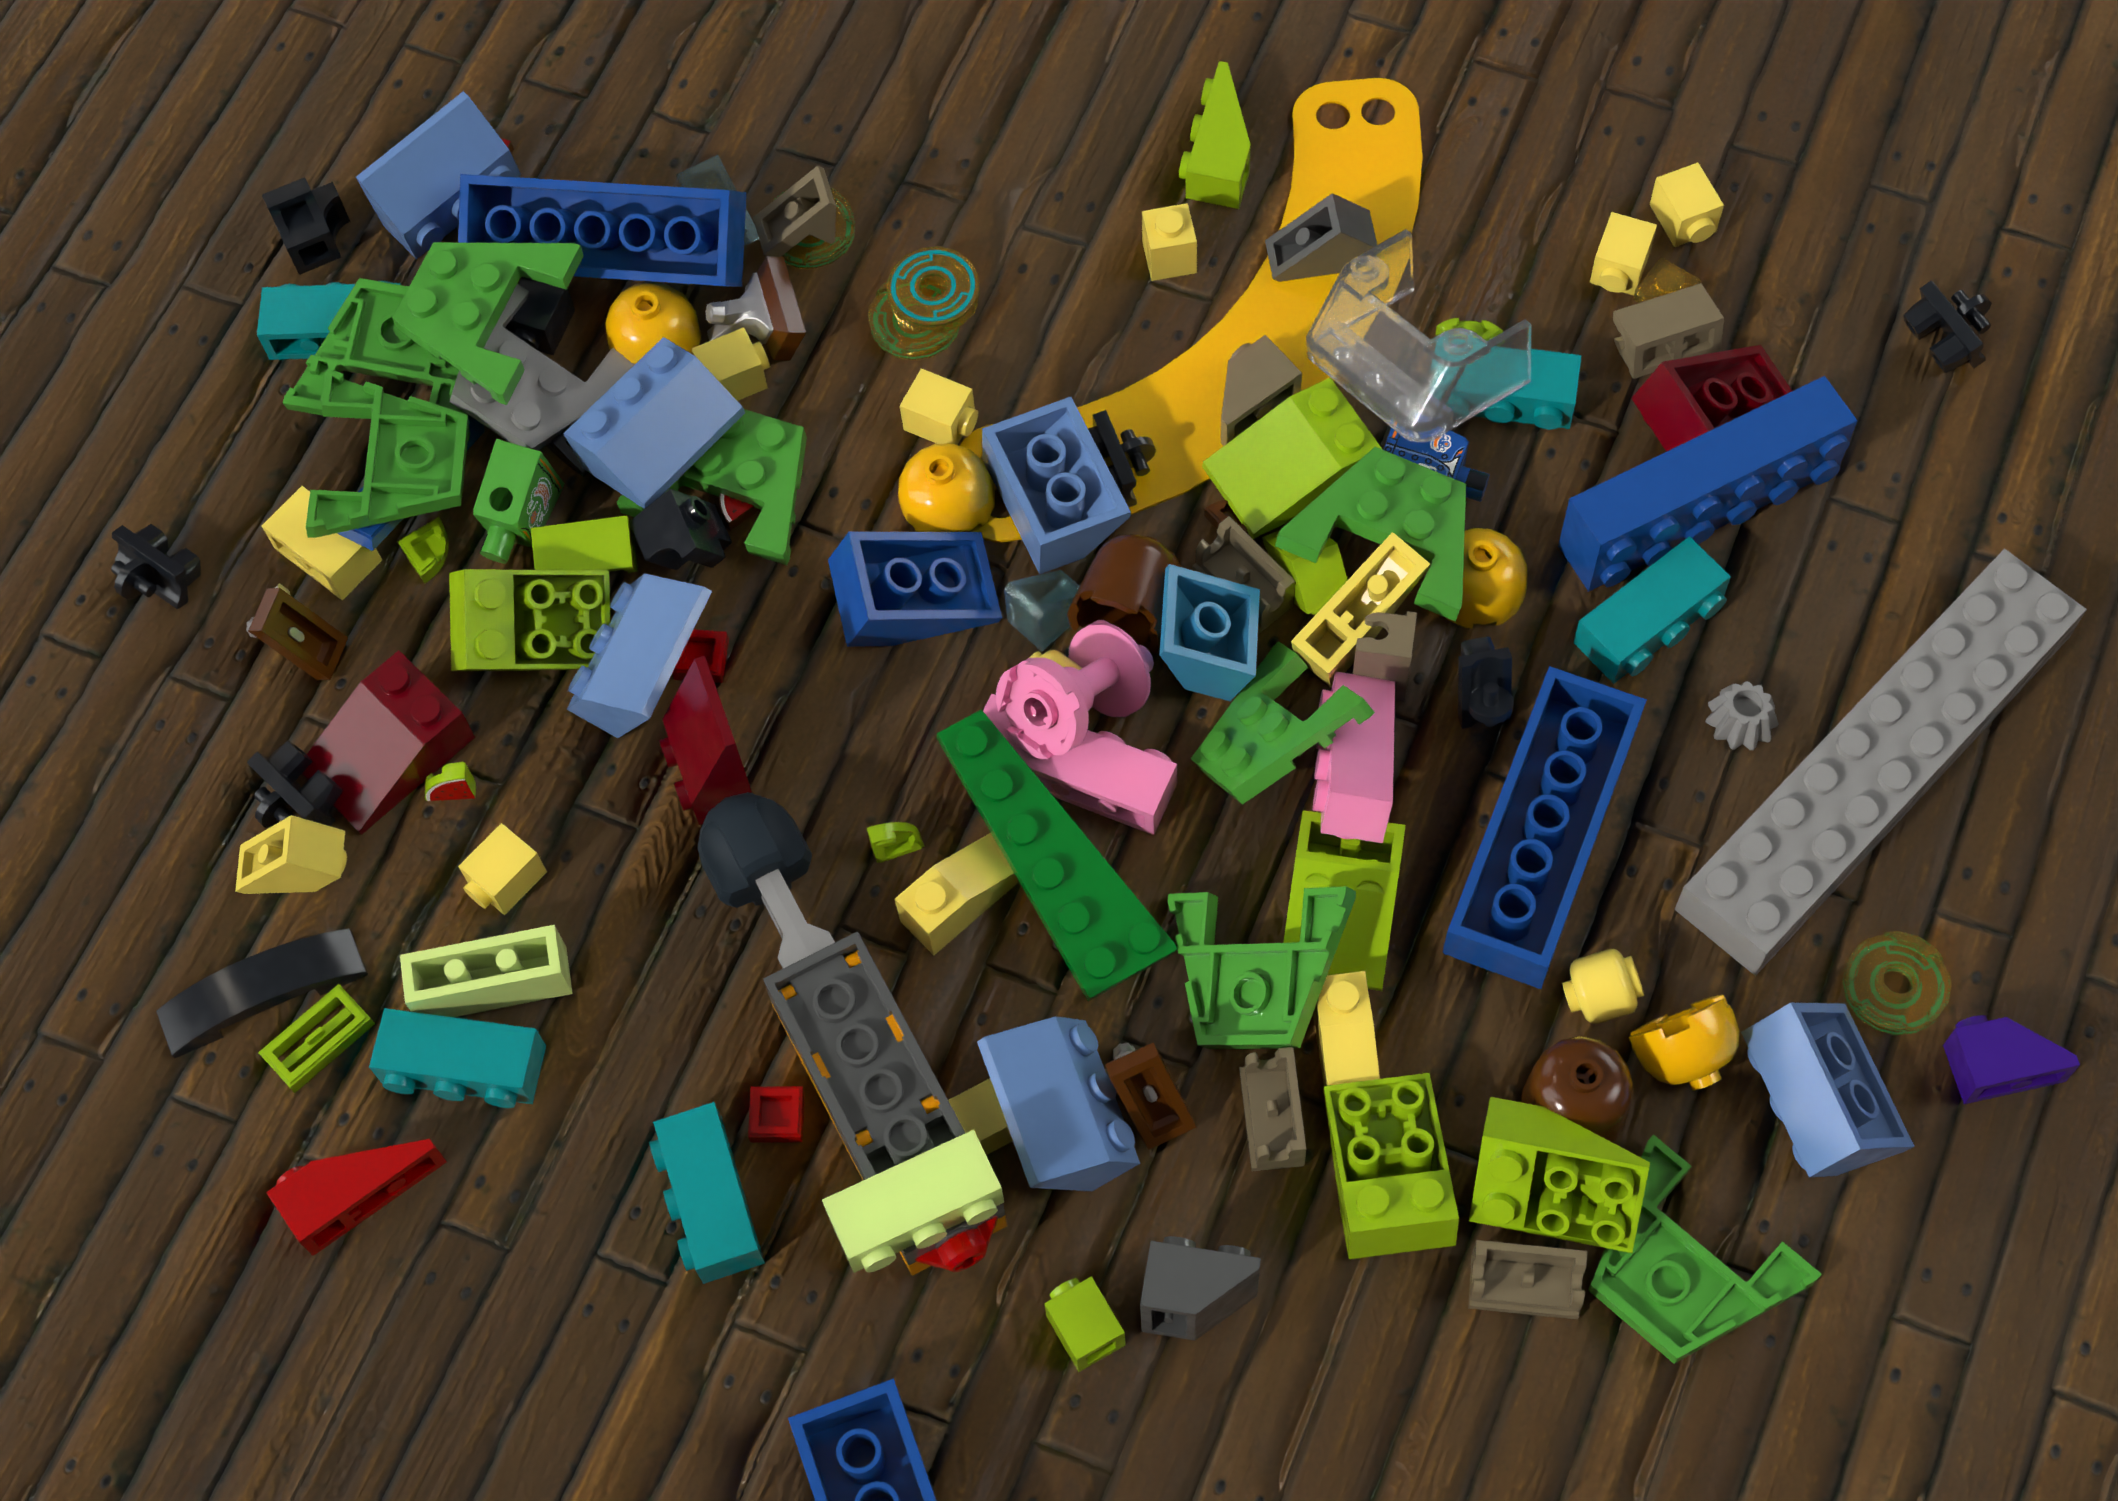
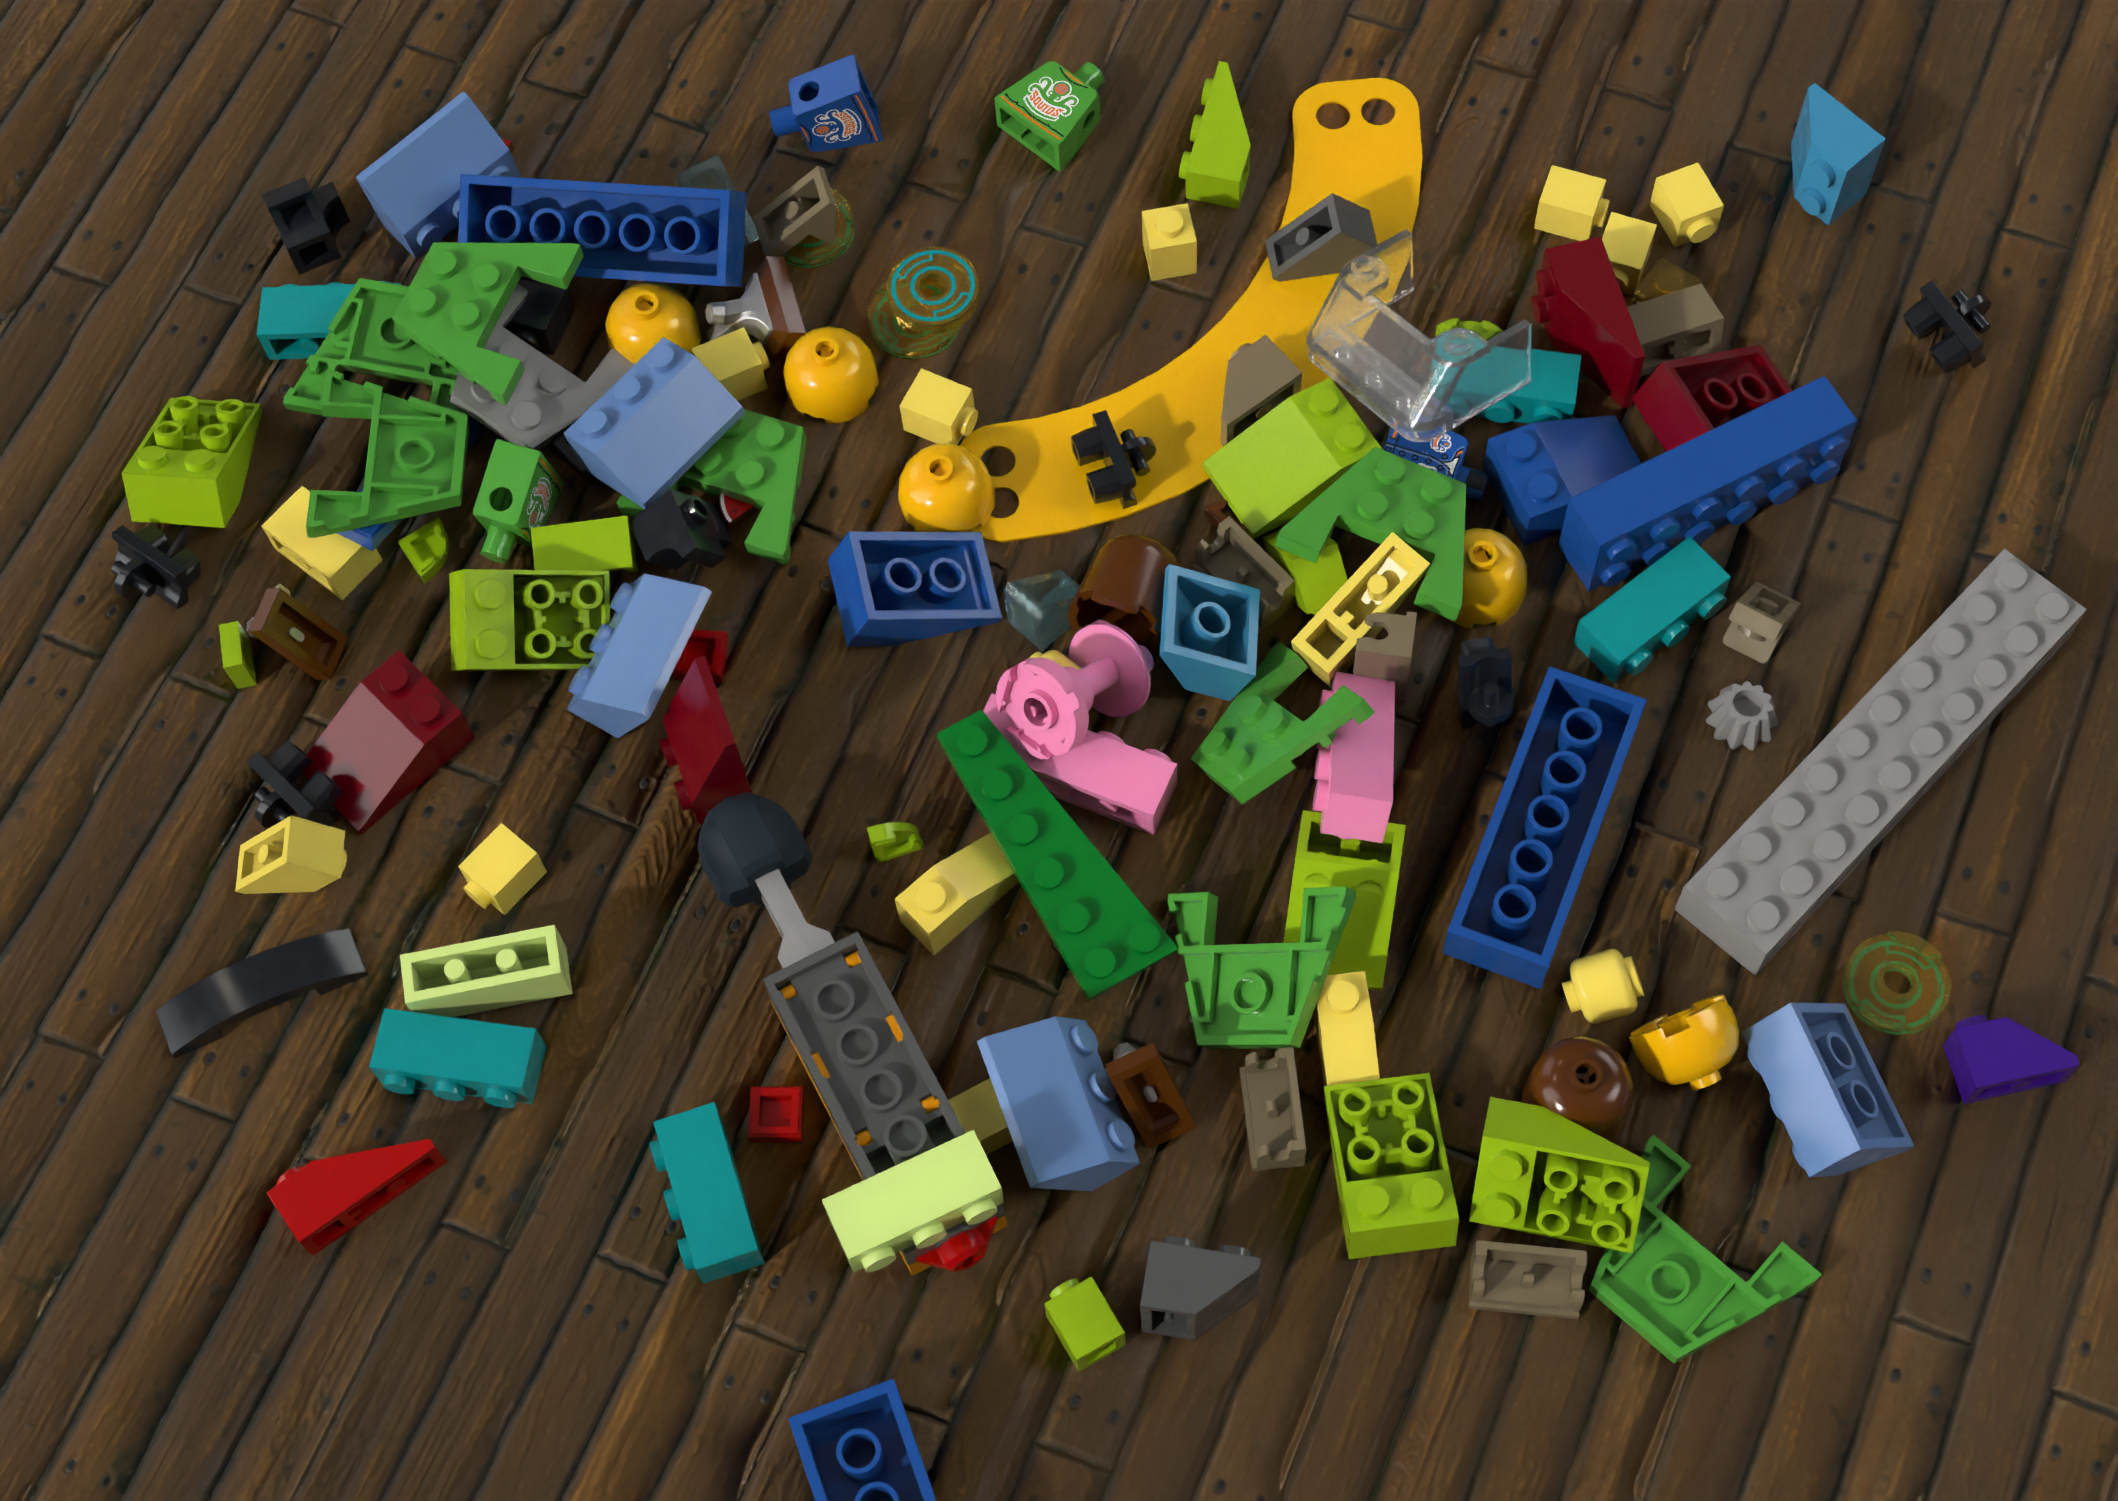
lime tile [258,984,375,1093] -> none
tile [425,762,476,801] -> none
medium blue slope [982,397,1131,575] -> none
none -> lime slope [122,396,262,528]
none -> lime tile [219,621,257,689]
none -> blue torso [769,54,883,152]
none -> yellow cylinder [783,326,879,424]
none -> bright green torso [994,61,1105,172]
none -> blue slope [1483,415,1642,546]
none -> dark red slope [1531,236,1645,409]
none -> light yellow brick [1534,165,1610,241]
none -> dark tan slope [1723,581,1801,663]
none -> dark azure slope [1791,82,1886,226]

